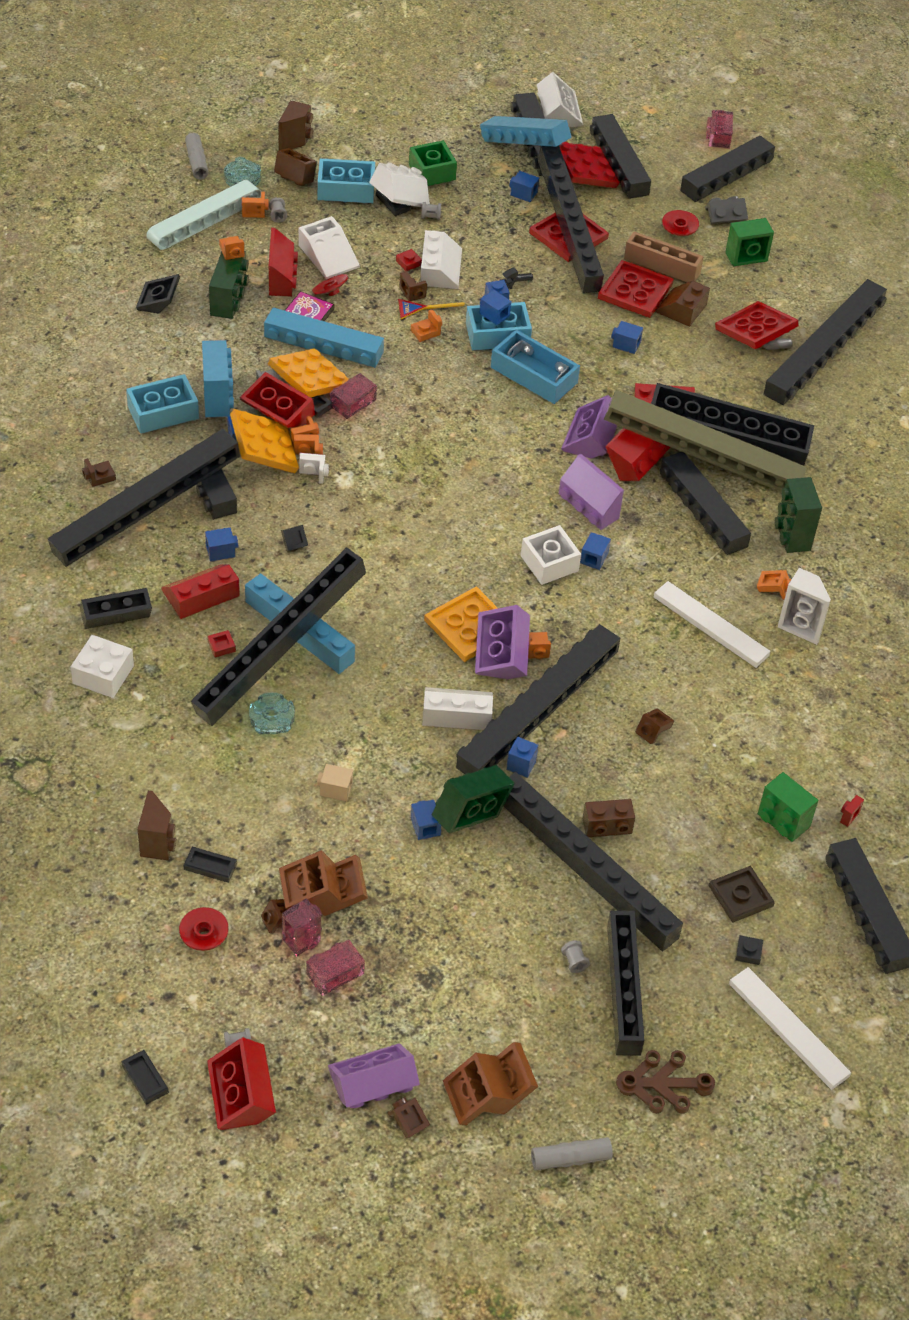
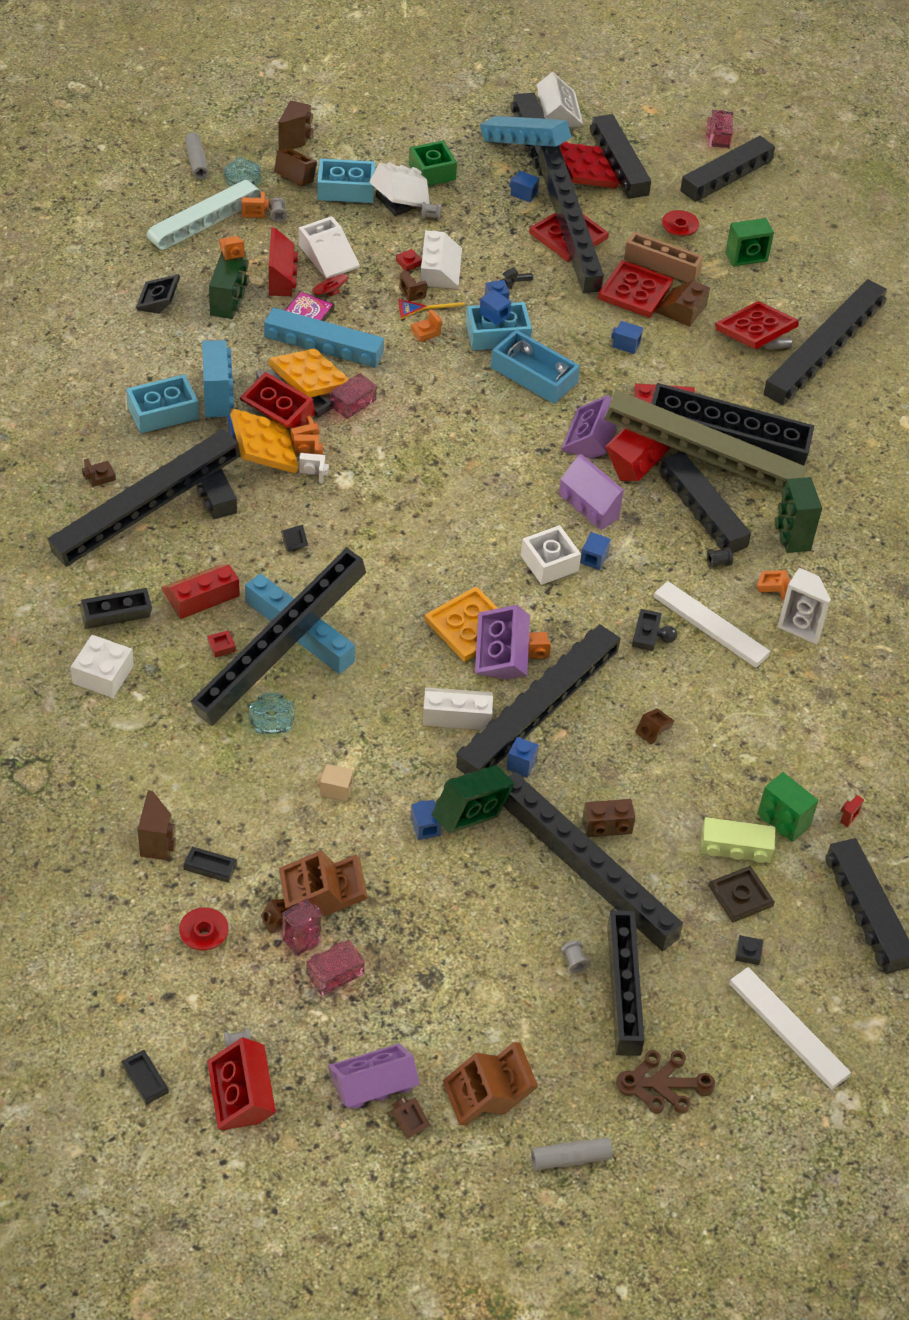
blue brick [205,527,239,561] -> none
dark grey bracket [705,196,748,225] -> none
none -> black plate [632,609,677,651]
none -> yellowish green brick [700,817,775,863]
none -> black bush [707,547,733,568]

